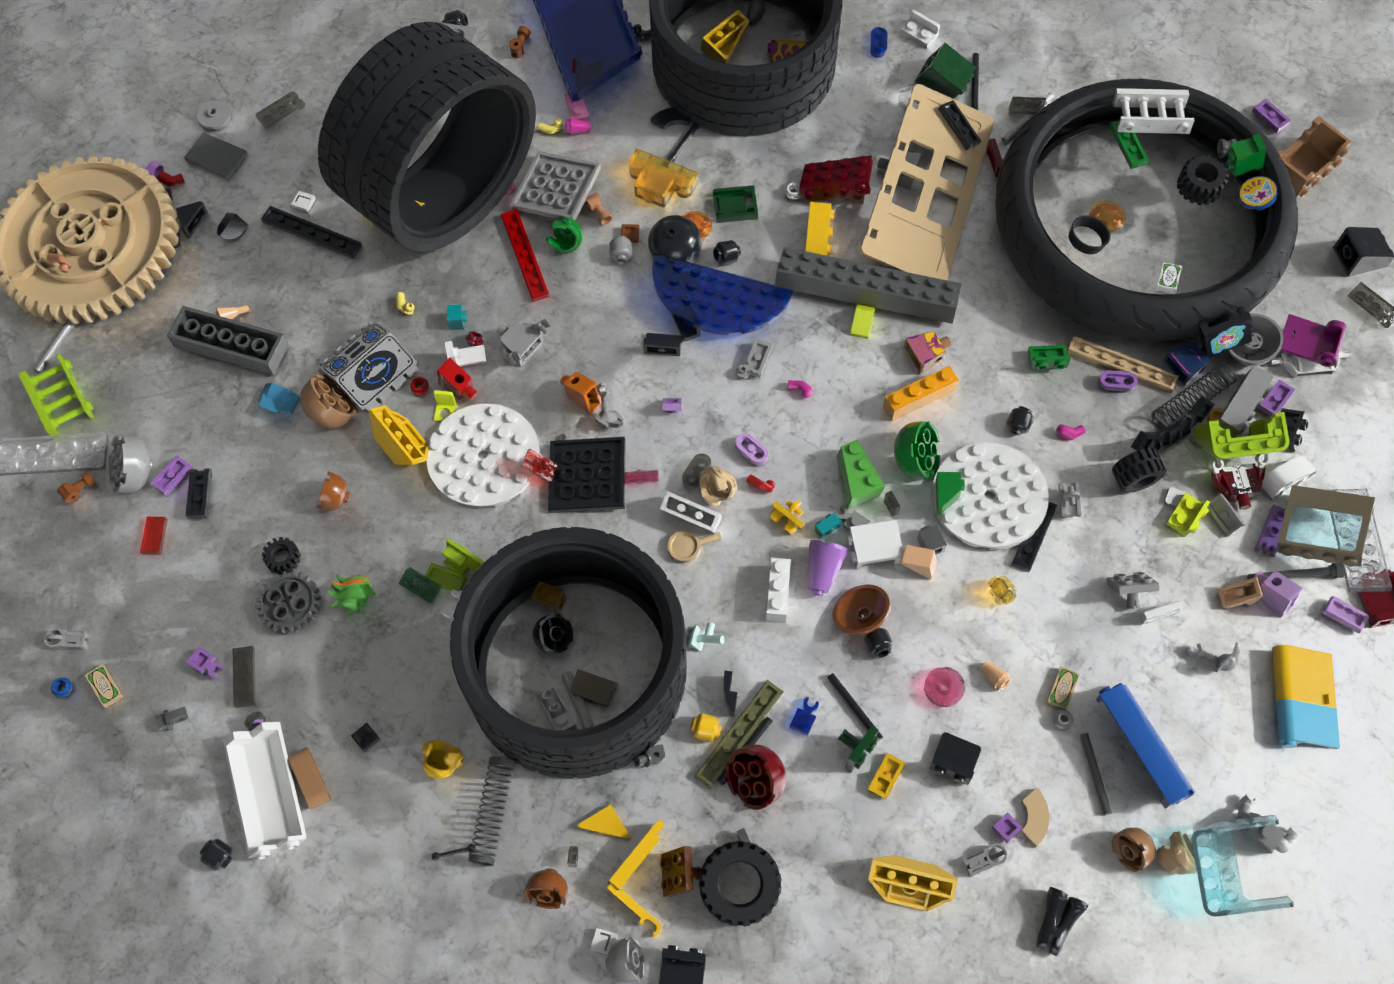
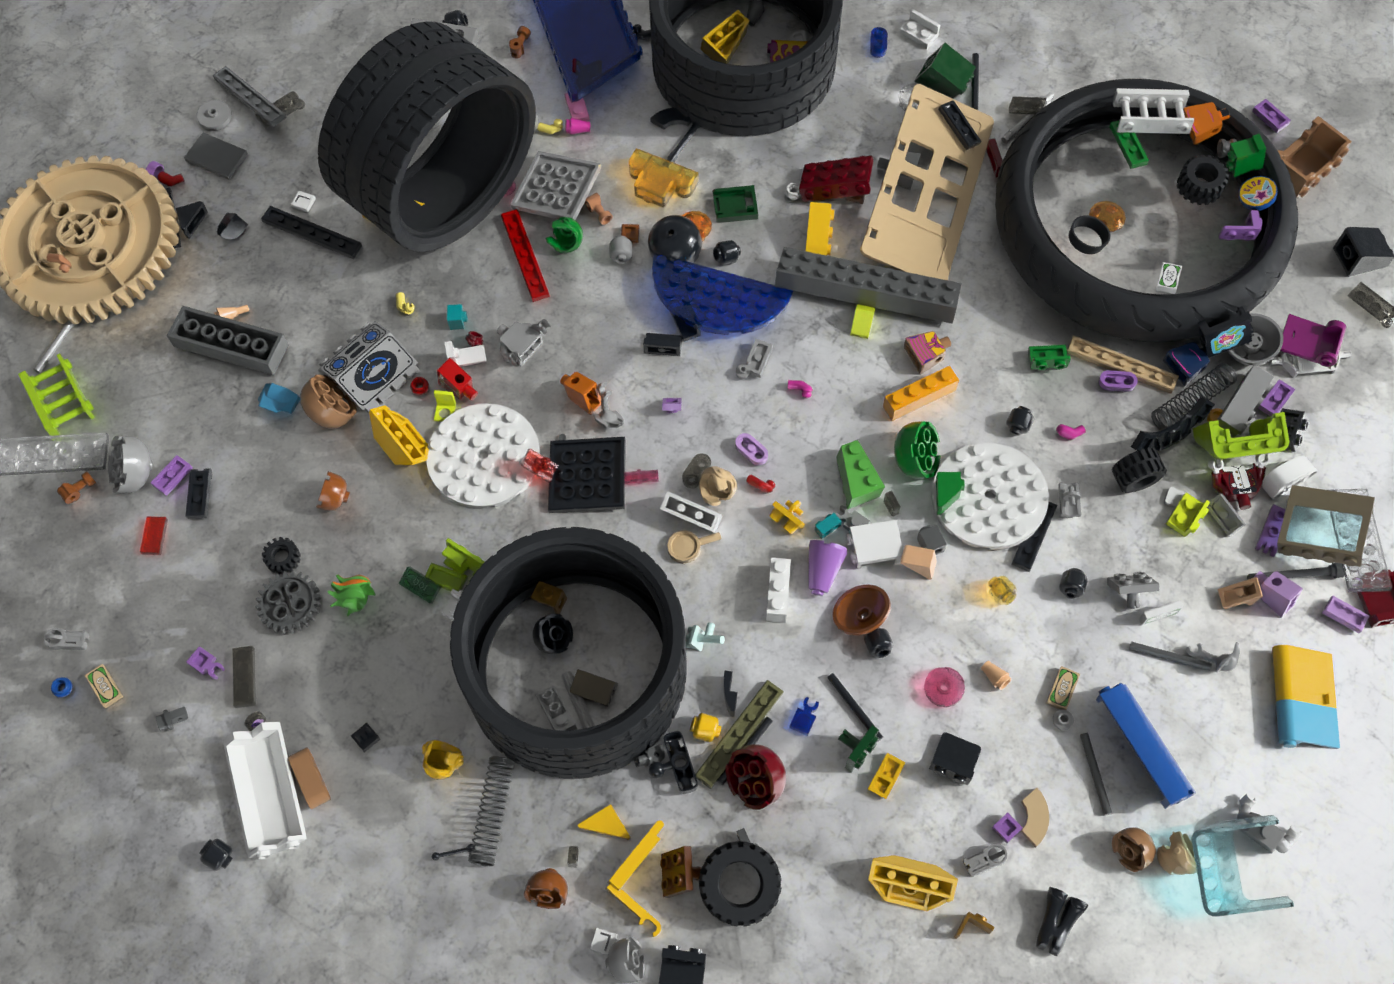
none -> dark grey tile [213,66,287,127]
none -> black piece [649,731,698,794]
none -> pearl gold bracket [954,912,995,939]
none -> black head [1059,568,1088,599]
none -> dark grey bar [1129,641,1212,671]
none -> orange torso [1183,102,1230,145]
none -> medium lavender bracket [1218,210,1262,241]

